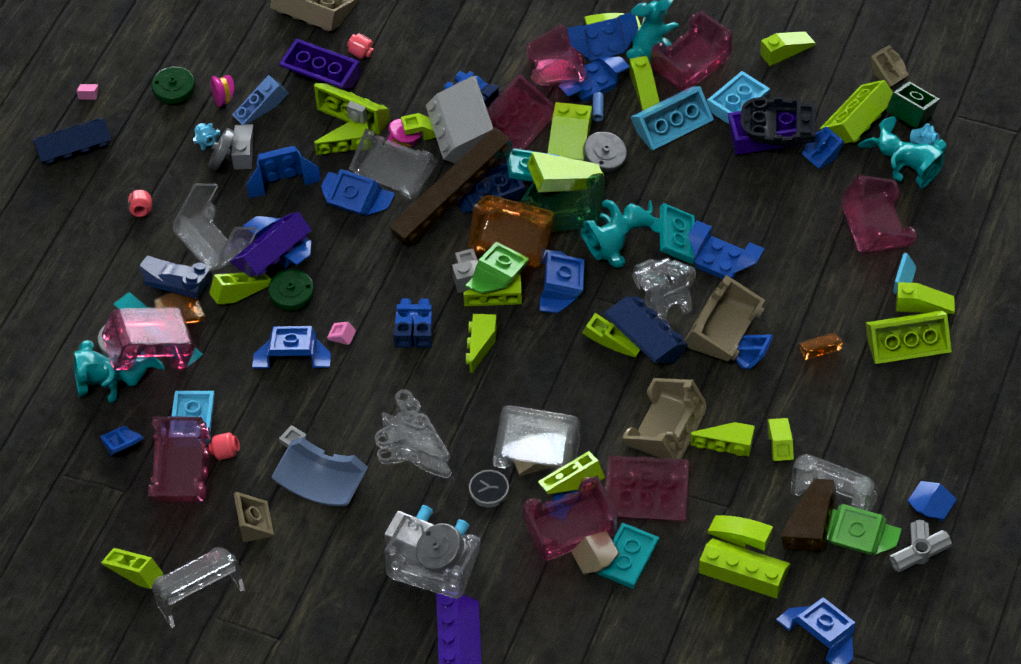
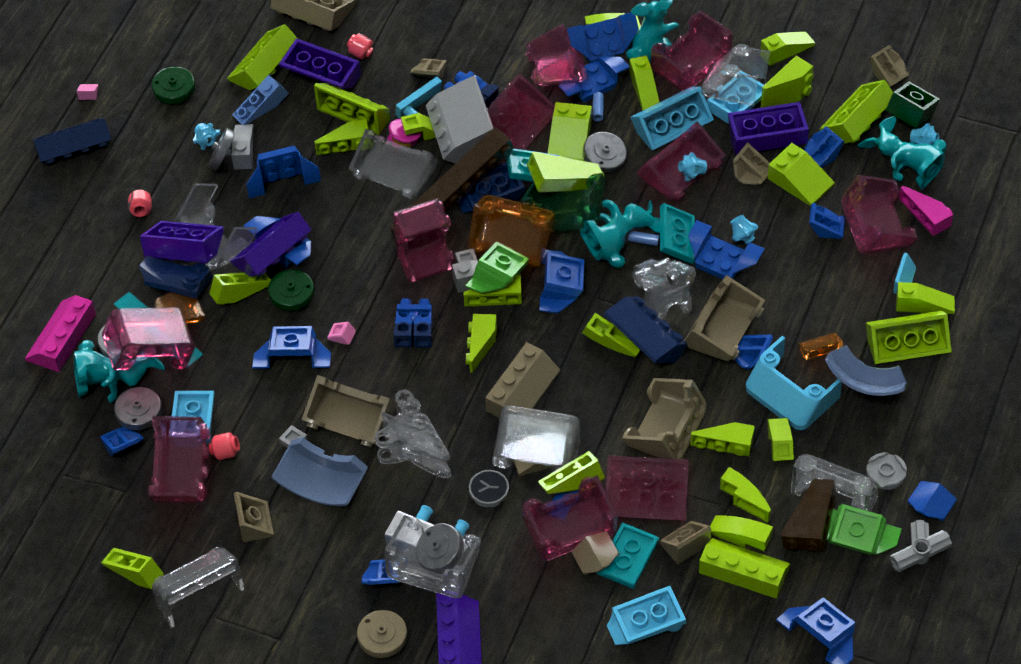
dark pink piece [210,75,234,107] -> none
blue piece [321,169,395,216] -> none
light grey plate [347,101,368,124] -> none
black slope [741,96,816,147] -> none
none -> dark pink slope [25,295,96,372]
none -> flat silver wheel [114,387,162,430]
none -> dark purple slope [140,221,224,264]
none -> lime slope [227,24,298,90]
none -> dark tan windscreen [302,375,397,448]
none -> dark tan wheel [357,610,408,658]
none -> blue slope [362,558,400,585]
none -> clear pink windscreen [392,198,454,283]
none -> medium azure piece [395,77,442,119]
none -> dark tan slope [410,58,447,80]
none -> dark tan slope [485,342,560,428]
none -> medium azure slope [607,586,686,645]
none -> medium blue hinge [628,230,660,246]
none -> clear pink windscreen [636,121,726,201]
none -> dark tan slope [659,521,711,565]
none -> medium azure rock [678,152,707,181]
none -> clear windscreen [701,44,770,105]
none -> lime slope [720,467,771,523]
none -> medium azure rock [730,215,758,244]
none -> dark tan slope [733,142,770,185]
none -> medium azure windscreen [746,336,842,430]
none -> lime slope [761,56,814,108]
none -> lime slope [767,143,835,206]
none -> blue slope [809,203,845,239]
none -> sand blue panel [825,345,907,396]
none -> light grey tile [866,452,907,490]
none -> dark pink slope [899,186,953,236]

